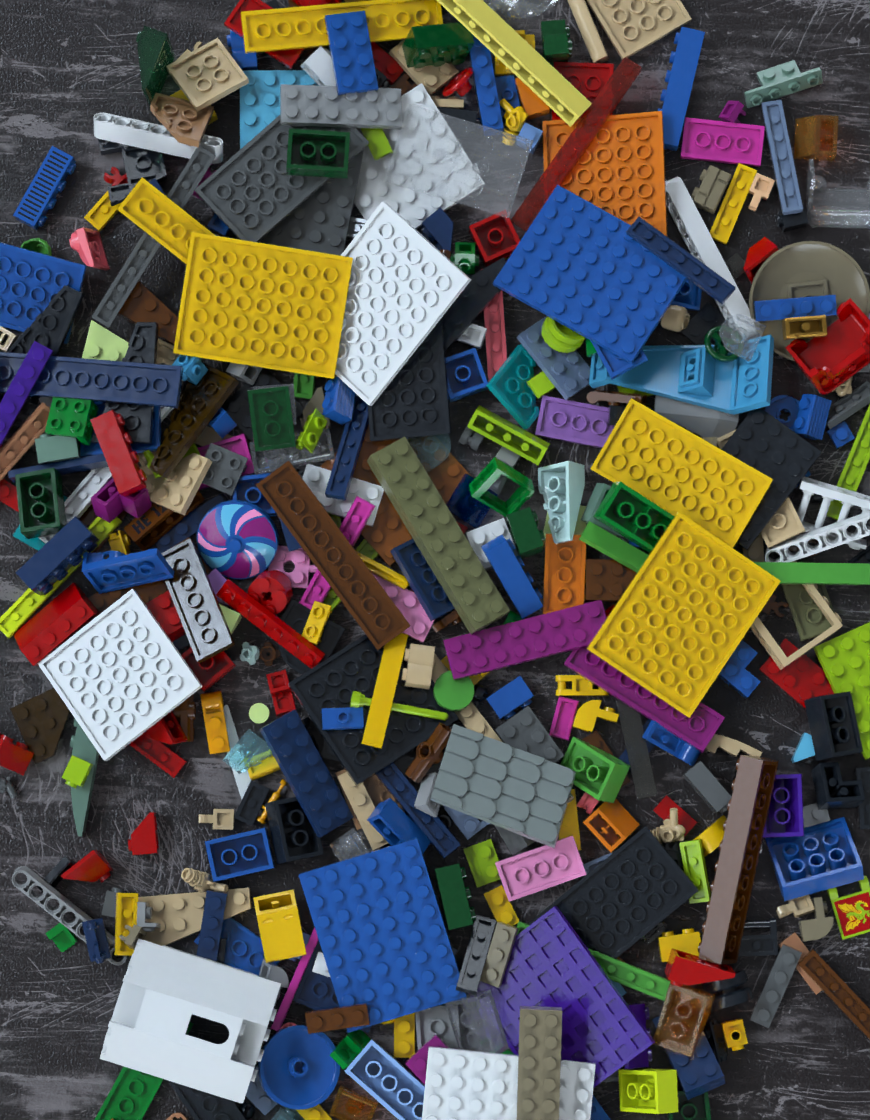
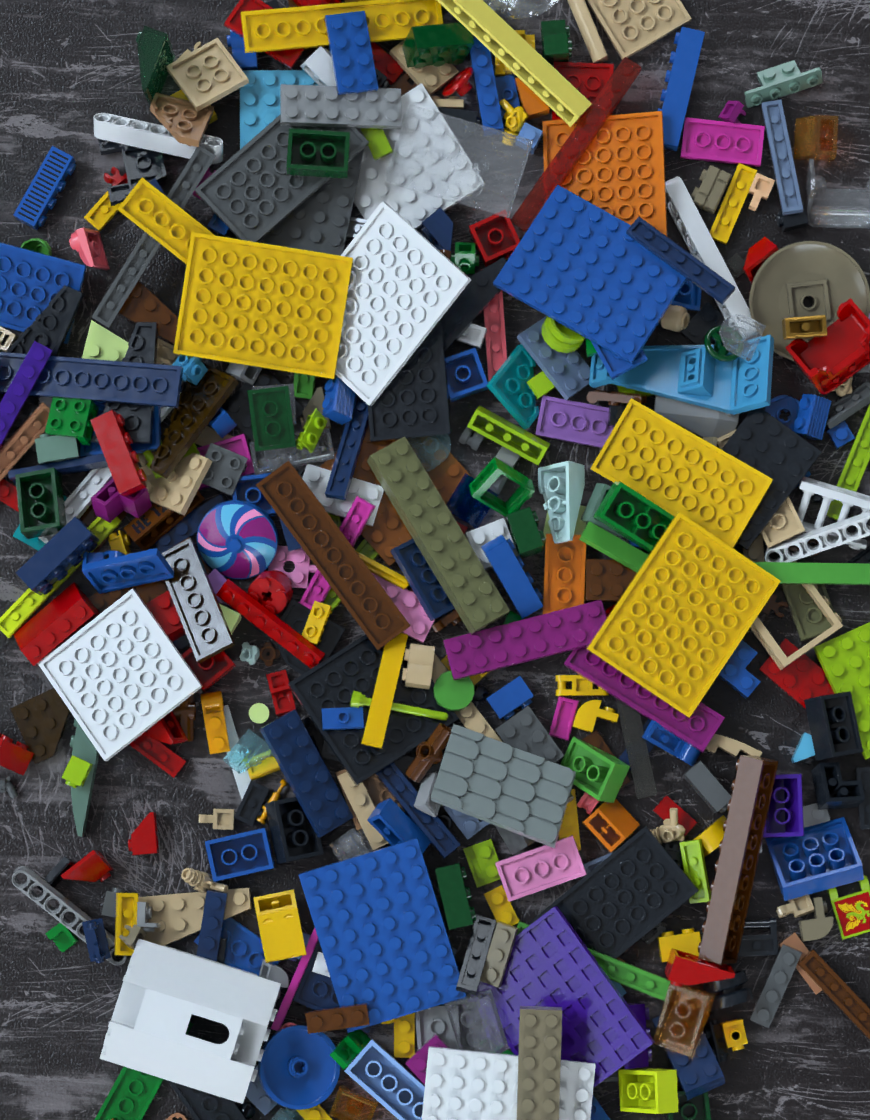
blue plate [754,295,837,322] -> none

